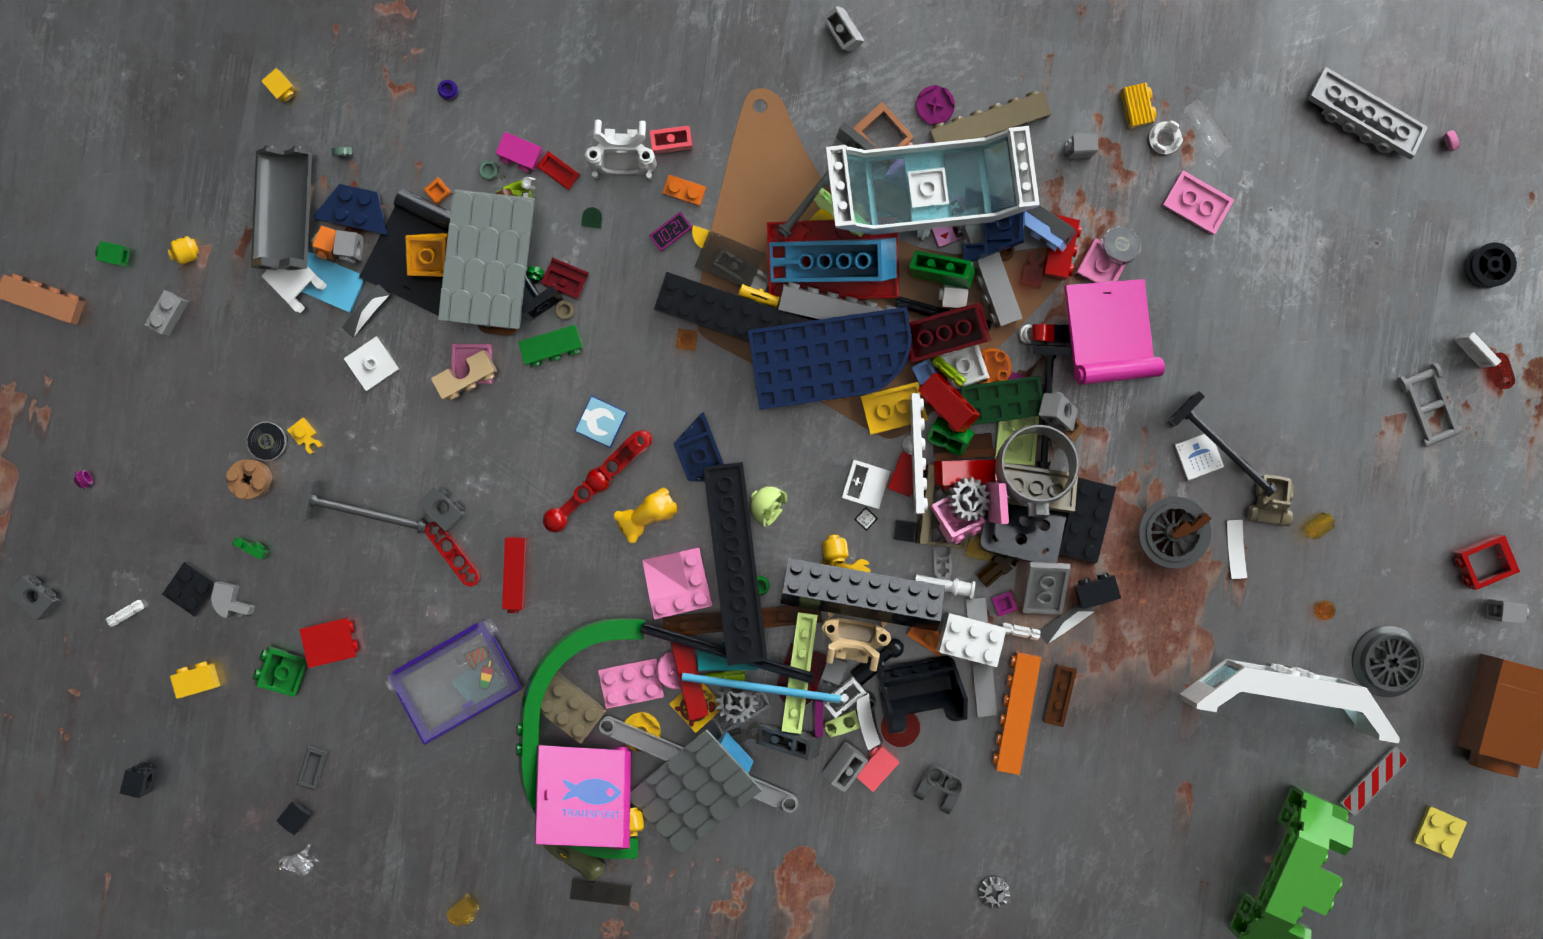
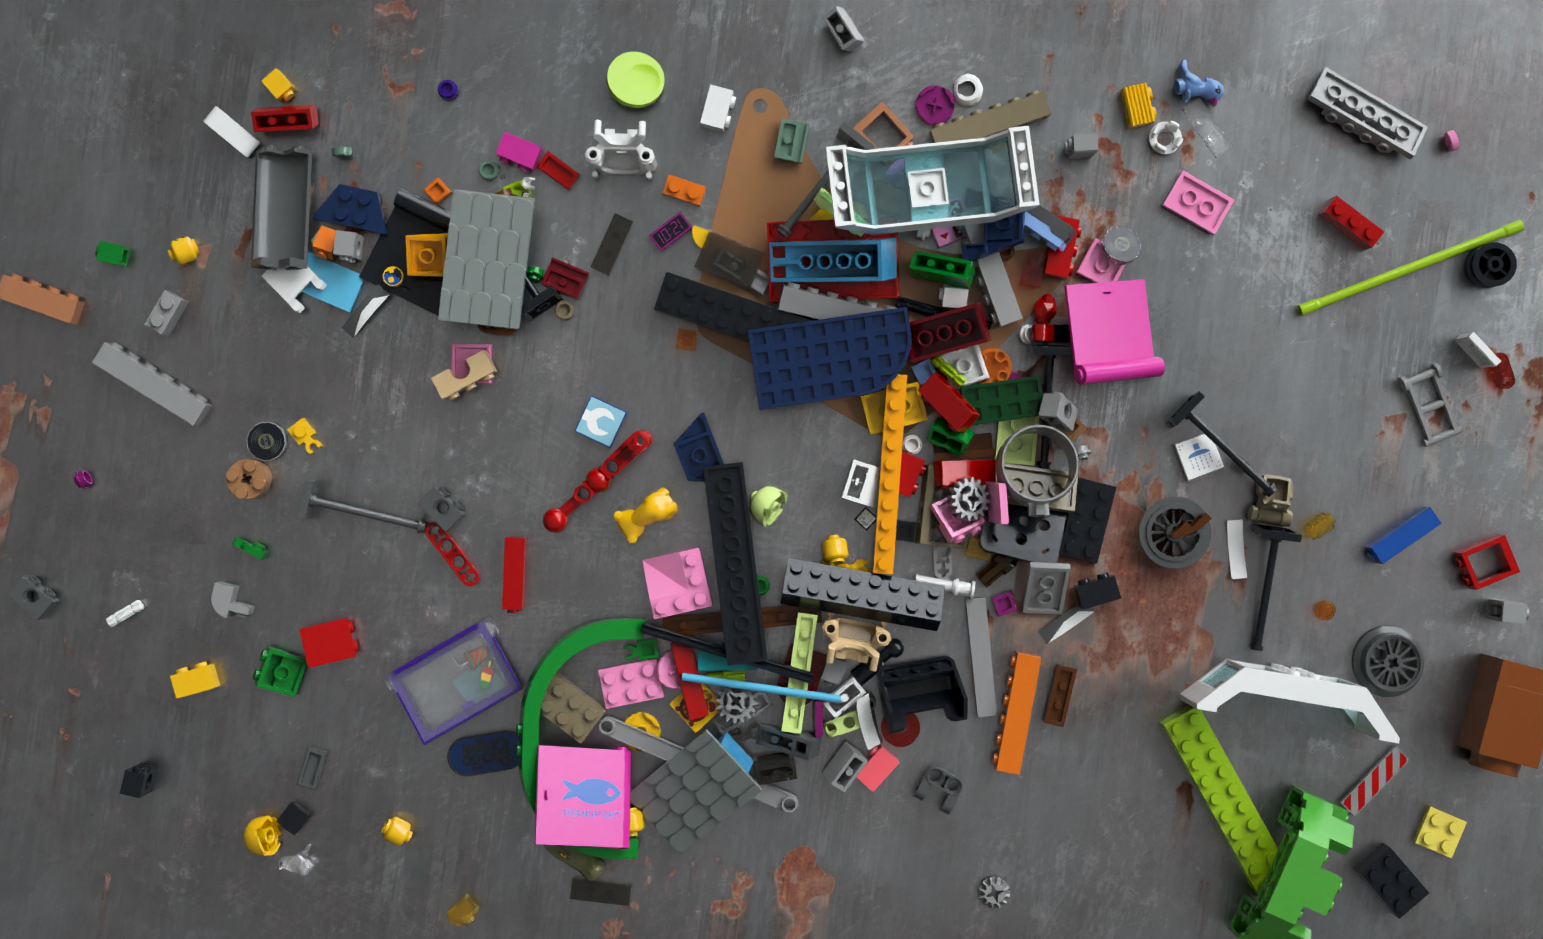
black plate [162,561,216,617] -> none
white plate [344,336,400,392] -> none
green brick [518,325,584,368] -> none
clear green tile [581,207,602,229] -> none
coral brick [650,126,693,154] -> none
yellow pin [738,284,780,308] -> none
orange plate [906,627,942,657] -> none
white plate [910,393,928,515] -> none
white brick [936,612,1007,667] -> none
white axle [1002,623,1040,640] -> none
none -> light grey brick [92,342,212,426]
none -> white beam [203,106,260,158]
none -> yellow cylinder [243,816,282,856]
none -> red brick [251,104,319,132]
none -> yellow head [381,816,413,846]
none -> tile [383,266,404,287]
none -> tile [447,729,519,776]
none -> clear smoke tile [591,213,633,276]
none -> piece [606,52,664,108]
none -> green plate [623,637,659,661]
none -> white brick [700,84,736,132]
none -> clear smoke brick [753,752,797,785]
none -> sand green plate [774,118,810,164]
none -> light orange plate [873,374,907,574]
none -> white piece [953,74,983,107]
none -> red rock [1032,294,1057,324]
none -> light grey plate [1075,445,1091,461]
none -> lime brick [1159,705,1278,896]
none -> medium blue animal [1174,59,1224,107]
none -> black tile [1251,523,1302,651]
none -> lime piece [1297,220,1525,316]
none -> red brick [1318,196,1385,250]
none -> black brick [1353,843,1429,919]
none -> blue brick [1366,507,1442,564]

